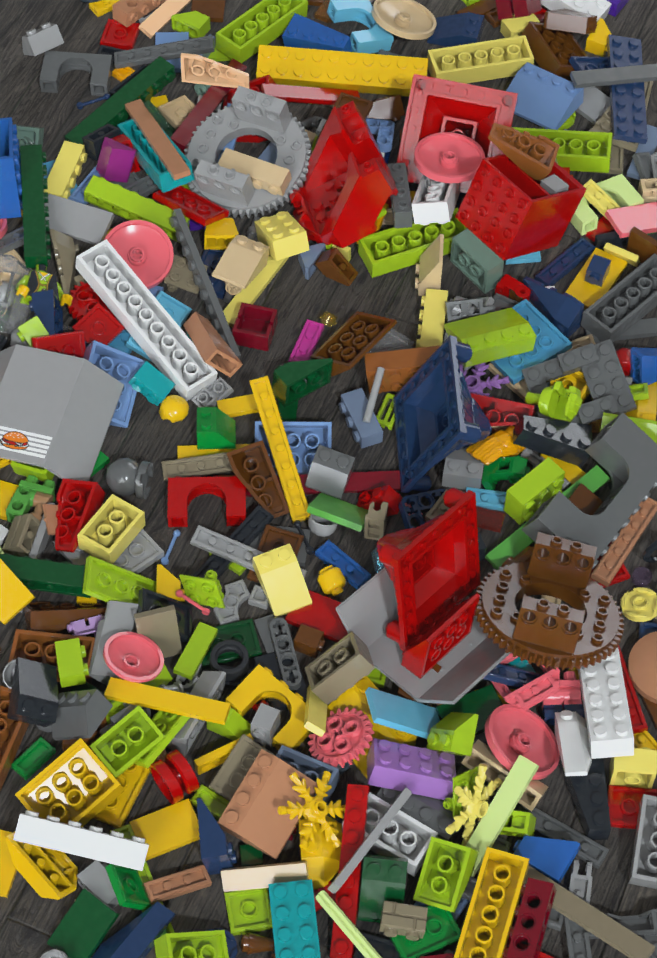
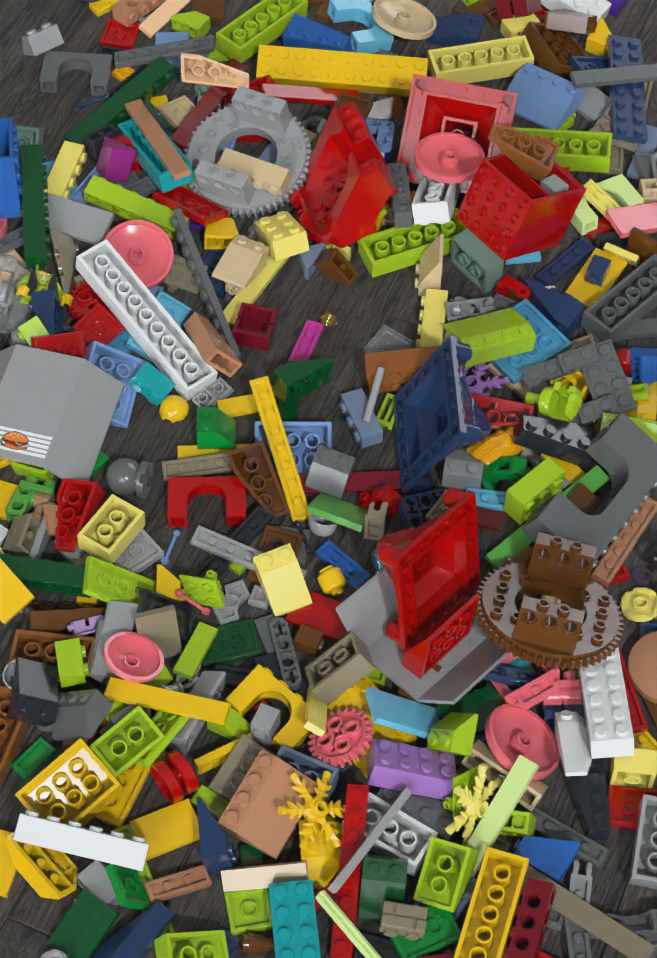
black tyre [210,640,249,681] -> none
reddish brown slope [310,311,397,377] -> none

